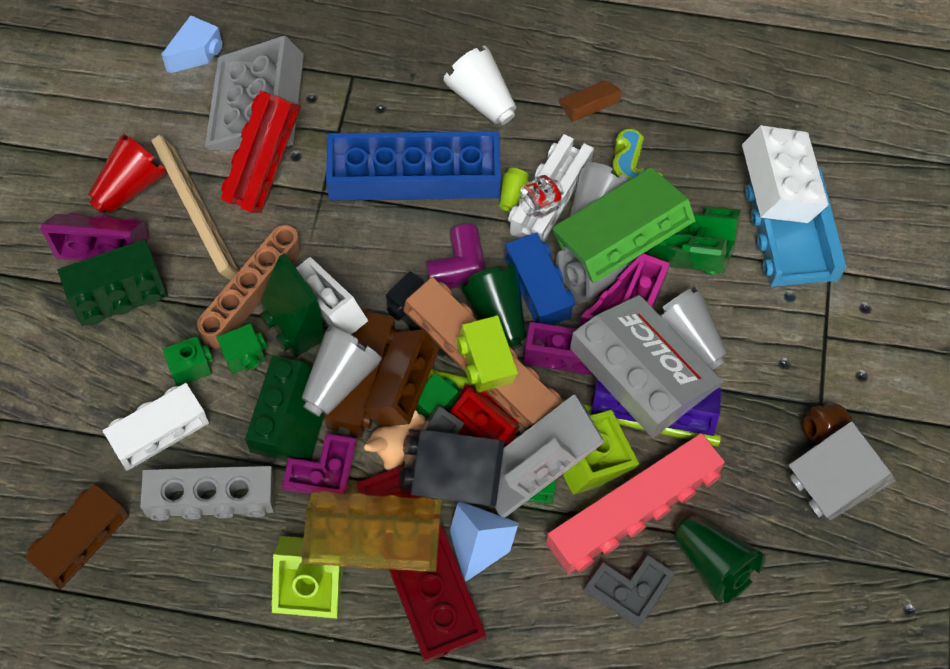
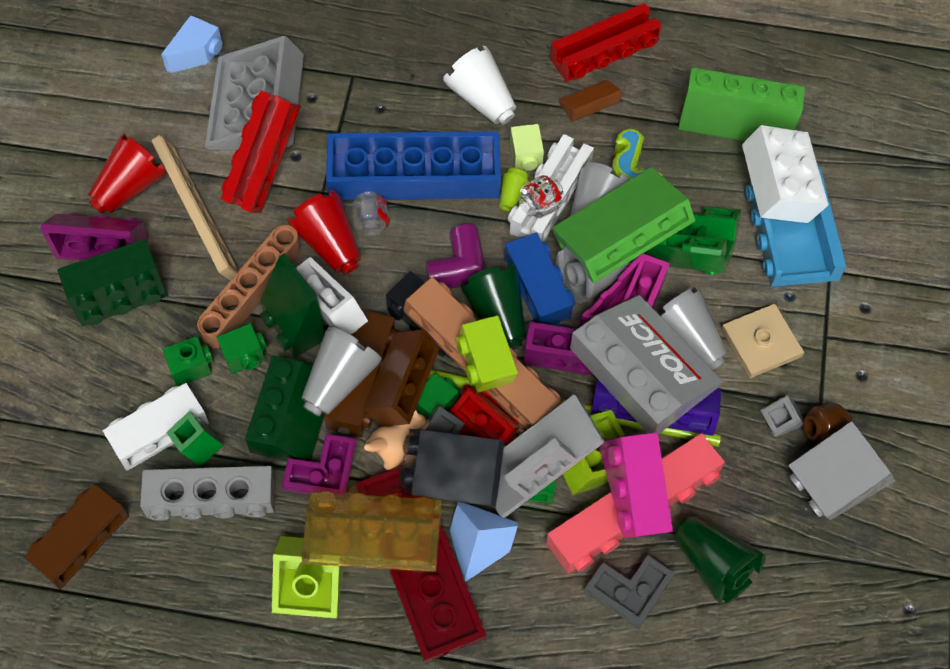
none -> green brick [166,411,224,467]
none -> red cone [287,190,361,275]
none -> clear head [350,192,390,236]
none -> yellowish green brick [510,124,544,171]
none -> red brick [550,3,662,82]
none -> dark pink wedge [599,433,673,538]
none -> bright green panel [678,68,805,141]
none -> tan plate [721,304,804,379]
none -> light grey slope [761,395,804,437]

